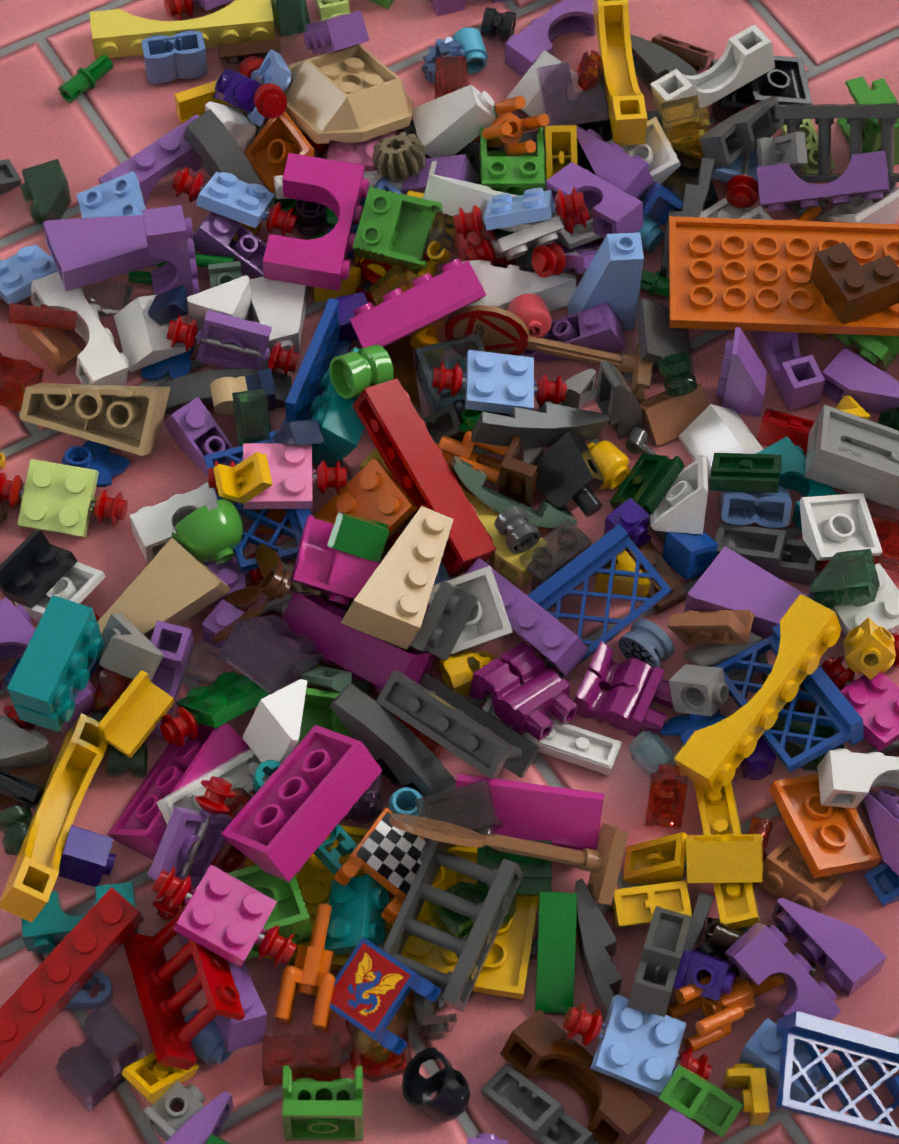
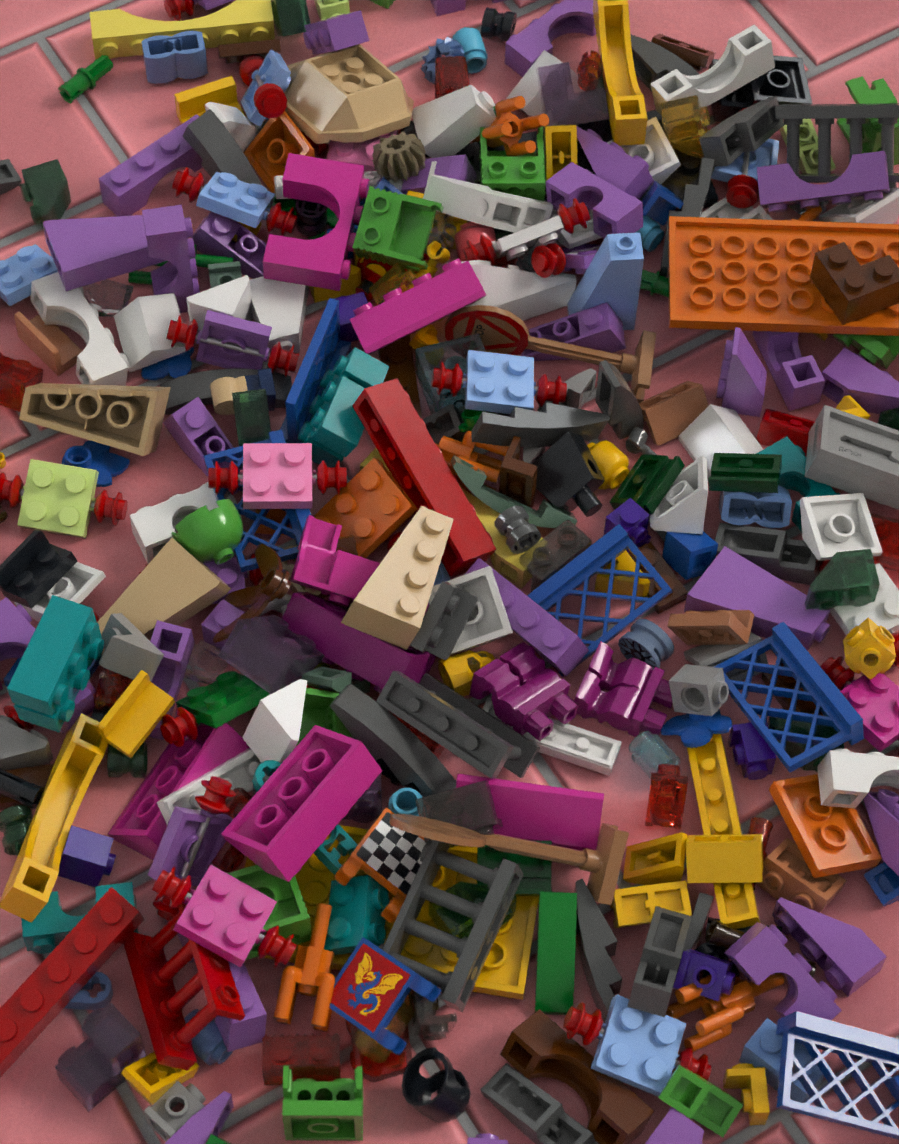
clear red pin [8,302,77,332] -> none
light blue bracket [76,172,146,218] -> none
dark blue slope [148,285,188,325] -> none
yellow bracket [213,452,273,504] -> none
dark purple brick [214,69,262,113] -> none
dark blue slope [273,419,324,446] -> none
green slope [327,512,389,562] -> none
bright green wheel [329,344,394,399] -> none
light blue plate [454,187,586,240] -> none
coral head [507,293,552,338] -> none
dark grey slope [636,298,694,380] -> none
clear green wheel [658,353,698,397] -> none
yellow arch [674,594,842,795] -> none
light grey bracket [756,132,808,168] -> none

